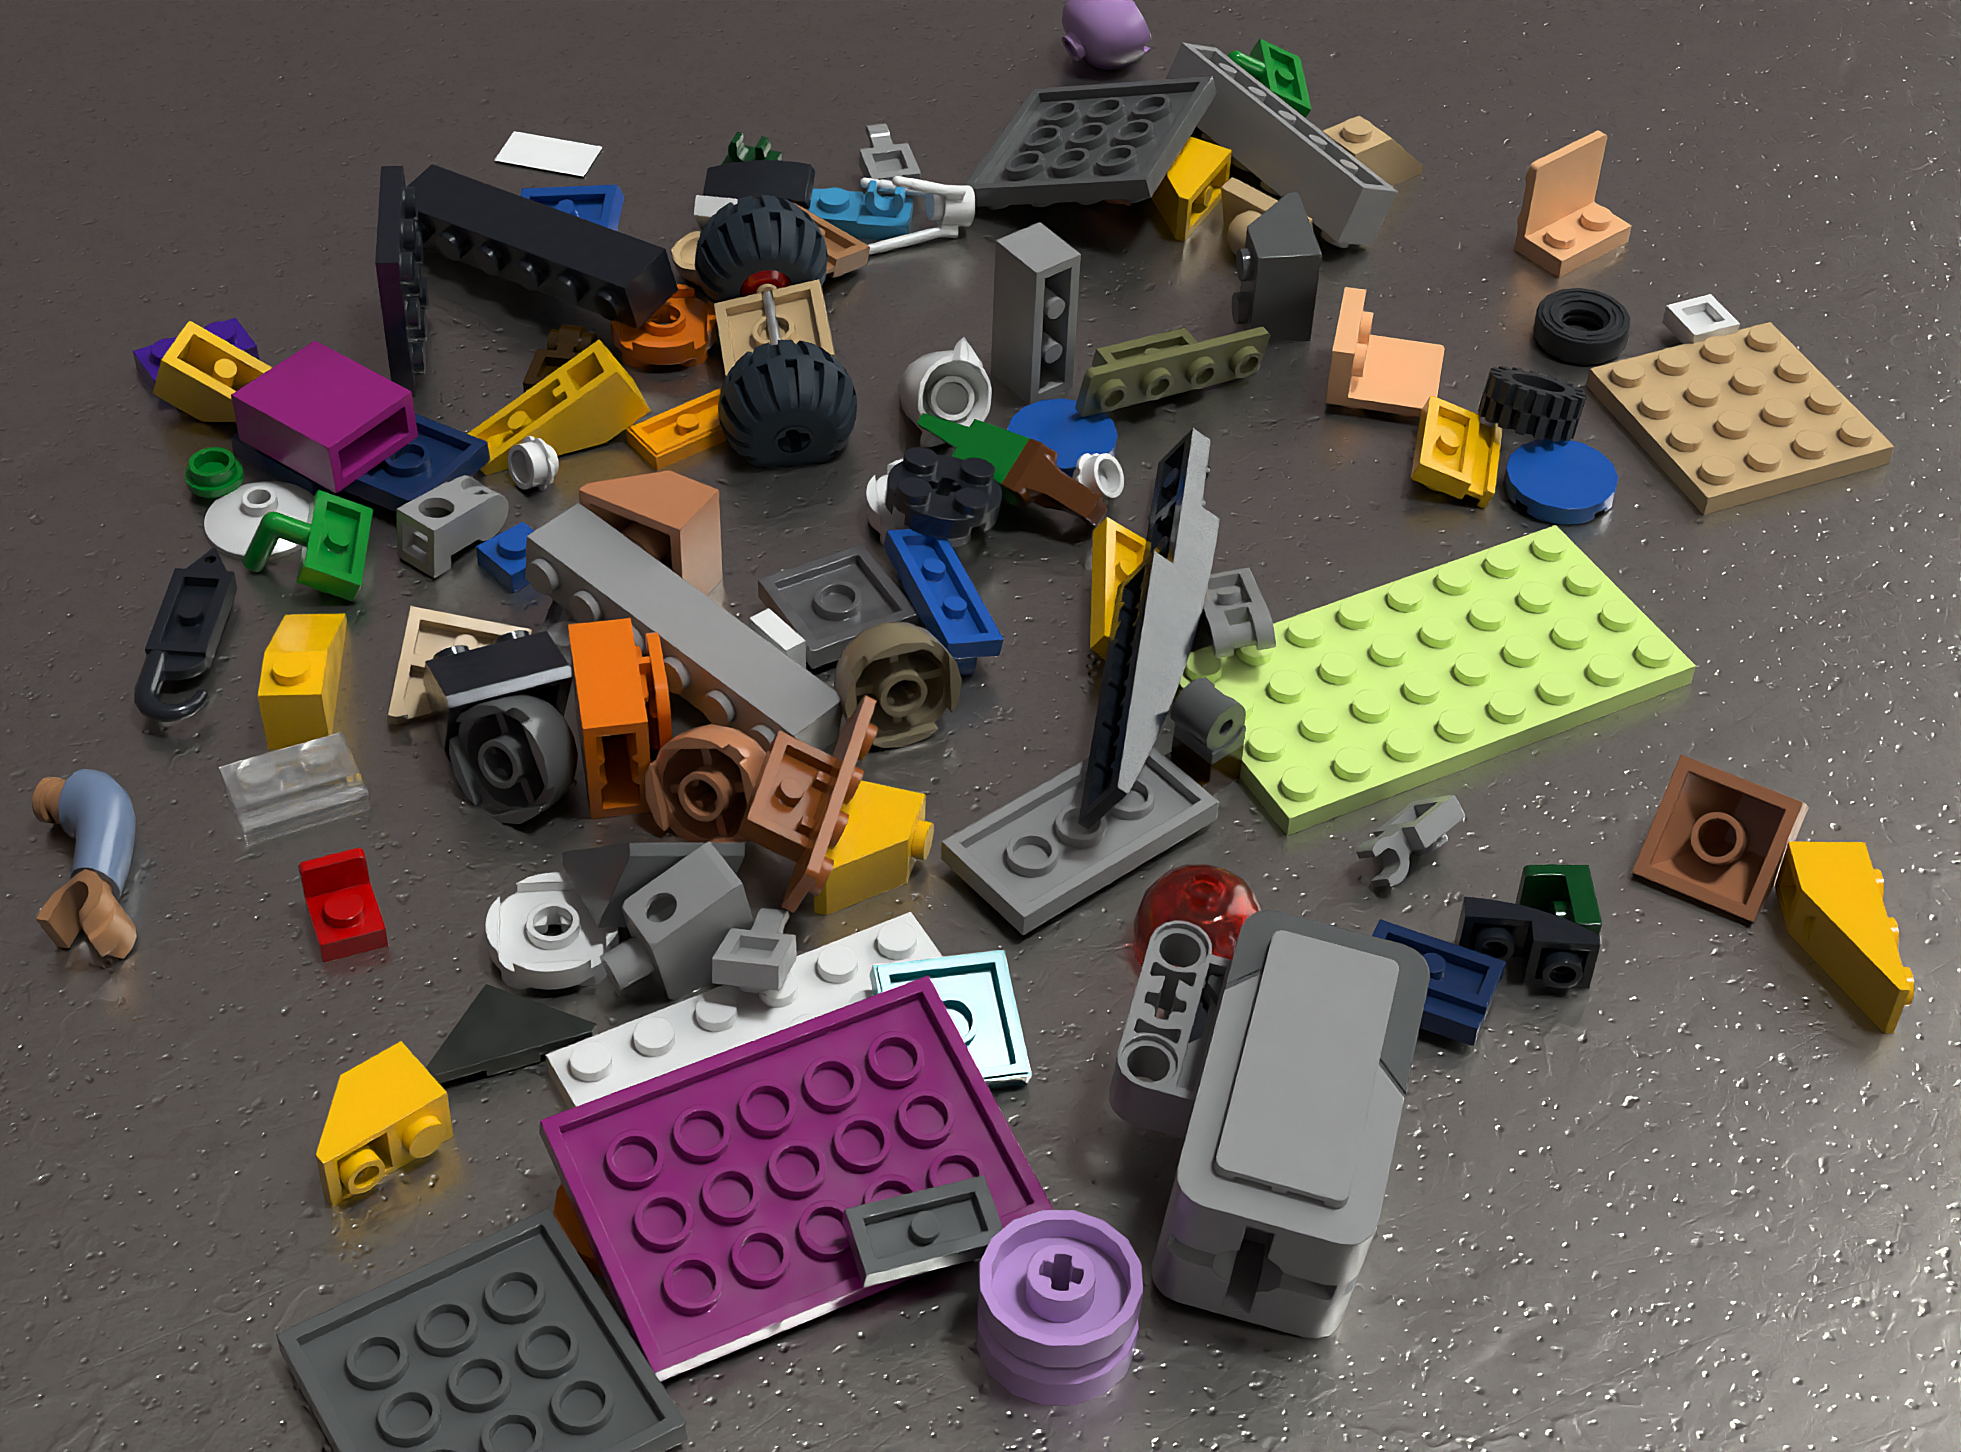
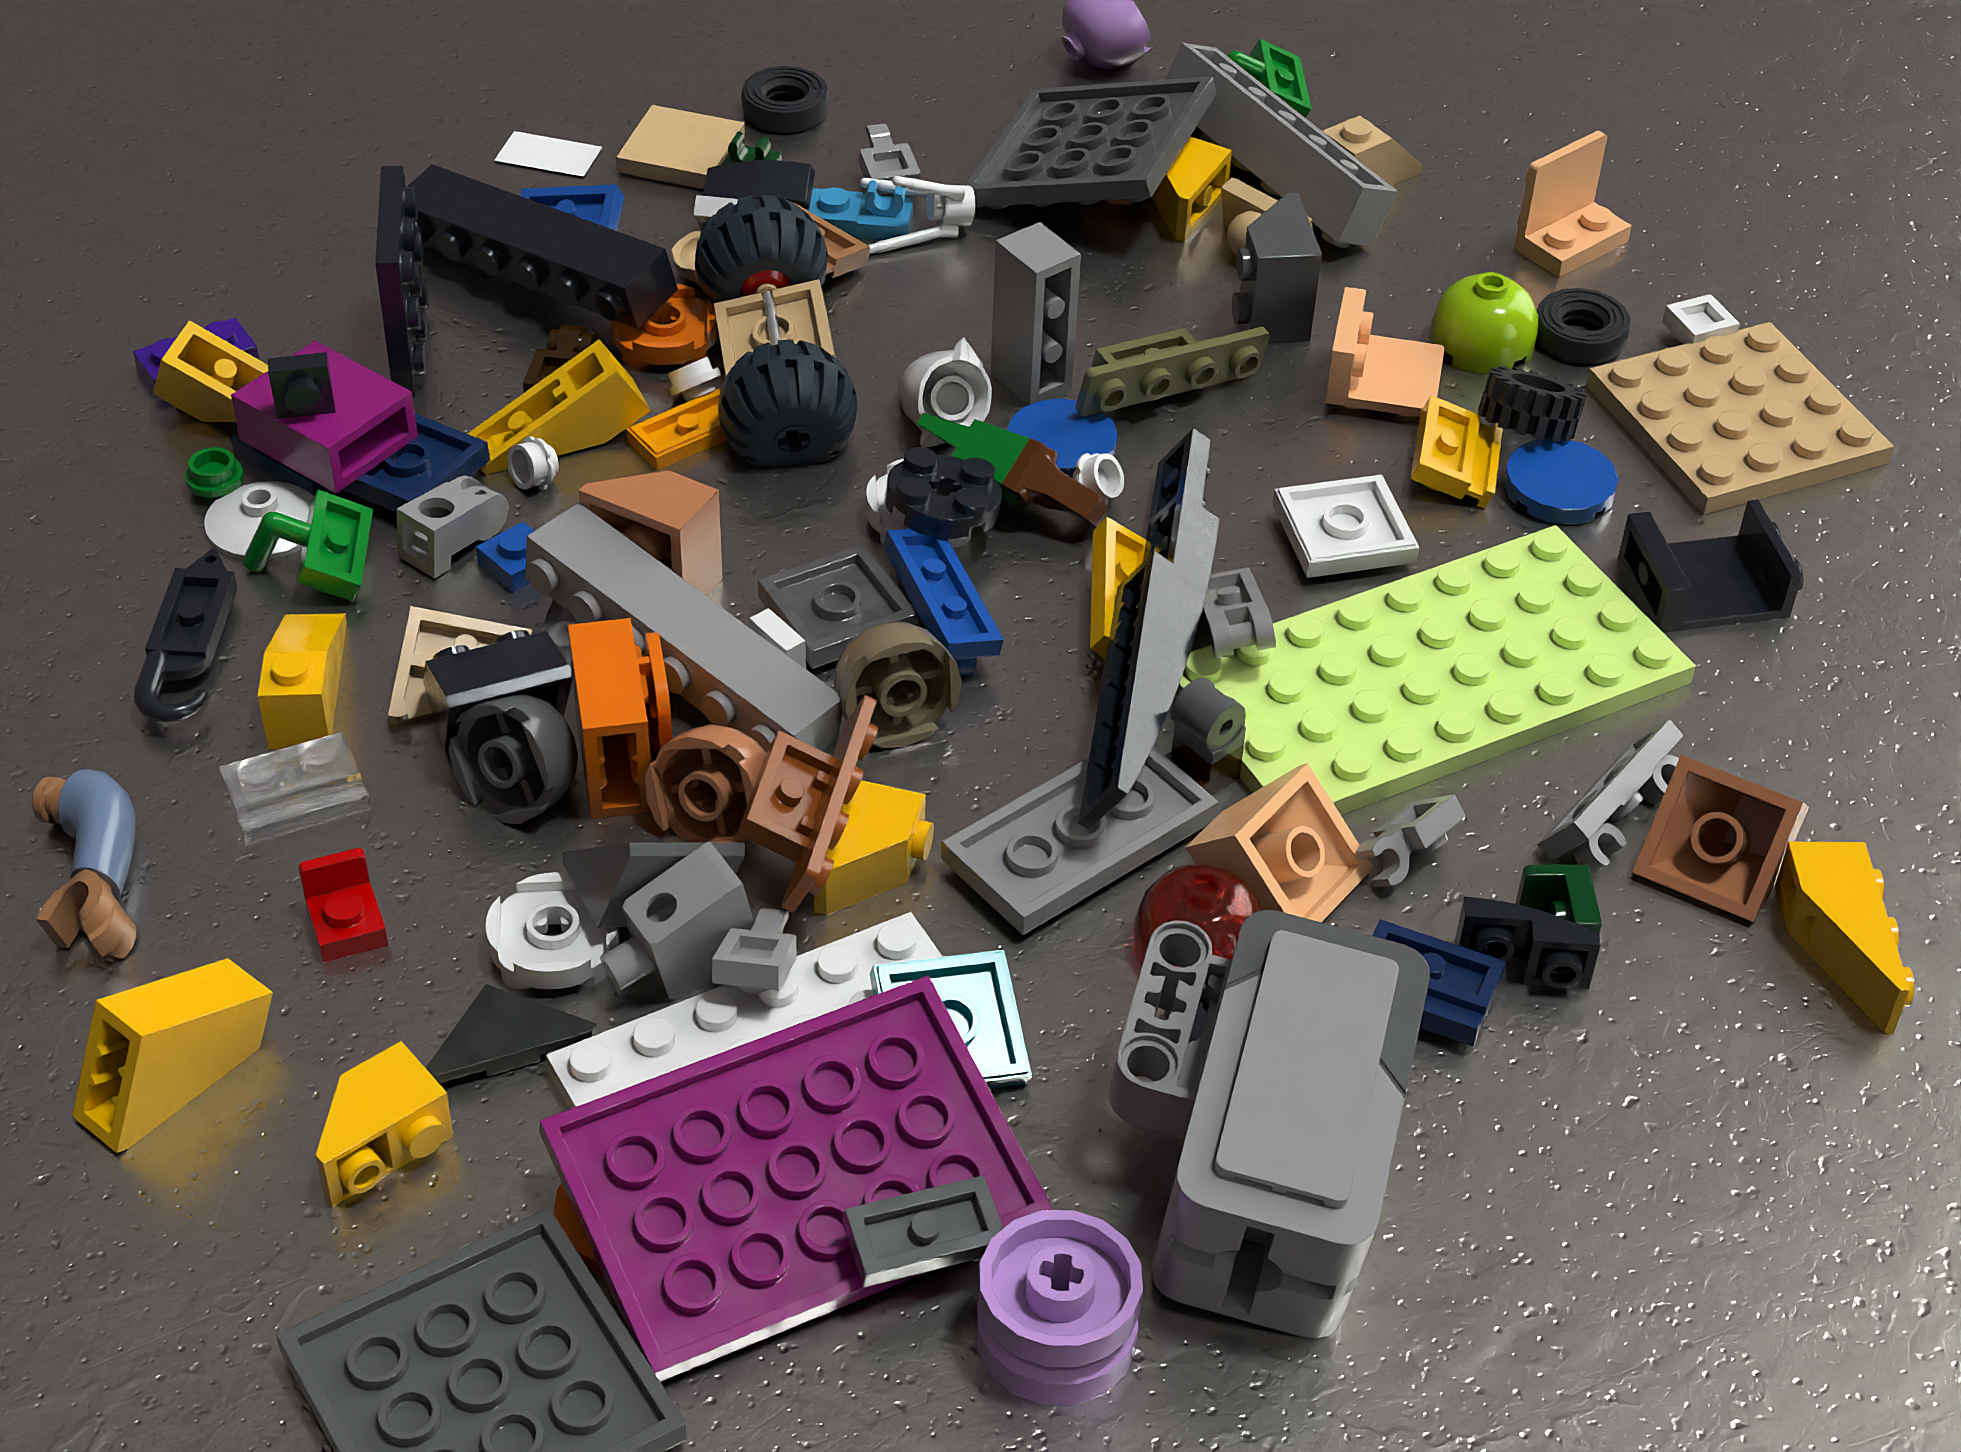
none -> yellow slope [72,958,273,1153]
none -> black plate [268,352,336,419]
none -> tan tile [616,105,745,189]
none -> white plate [667,357,721,402]
none -> black tyre [741,66,829,134]
none -> light nougat slope [1185,763,1374,922]
none -> white plate [1273,475,1419,578]
none -> lime cylinder [1429,272,1538,374]
none -> light grey plate [1537,719,1684,875]
none -> black panel [1618,499,1804,633]

